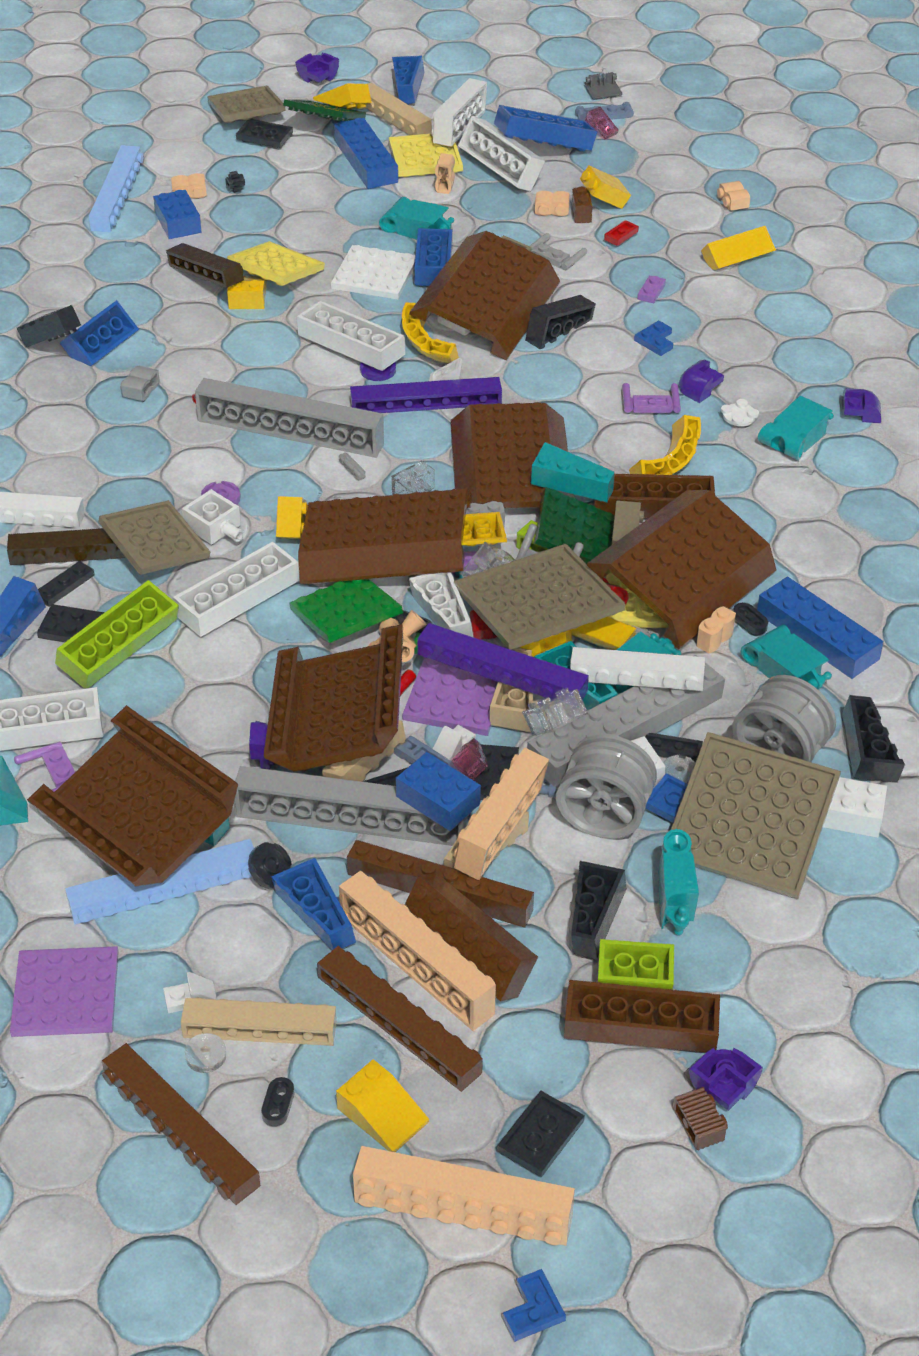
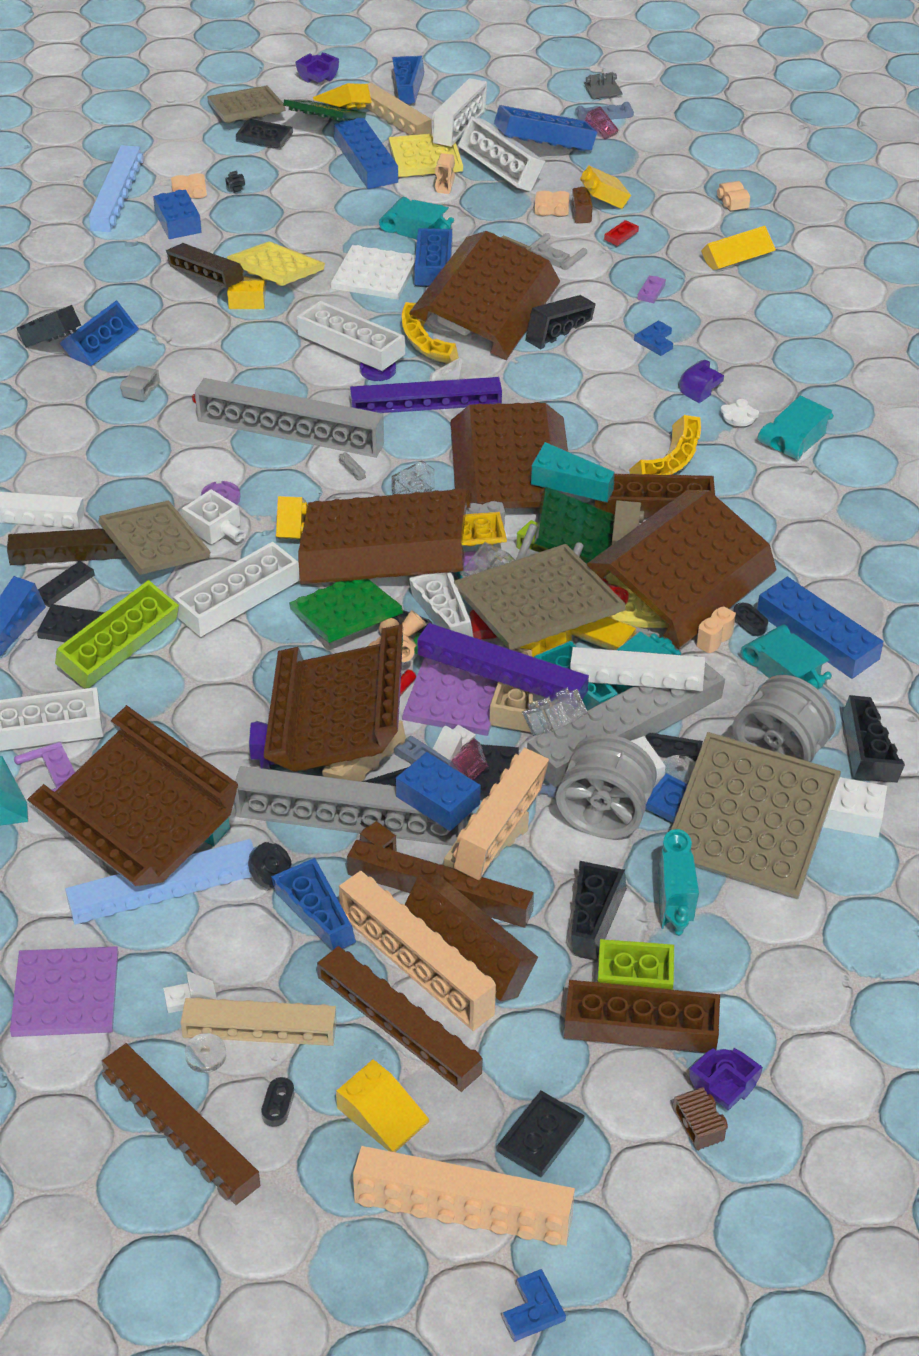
medium lavender plate [622,383,681,414] -> none
dark purple brick [842,388,881,424] -> none
none -> reddish brown brick [360,821,397,851]

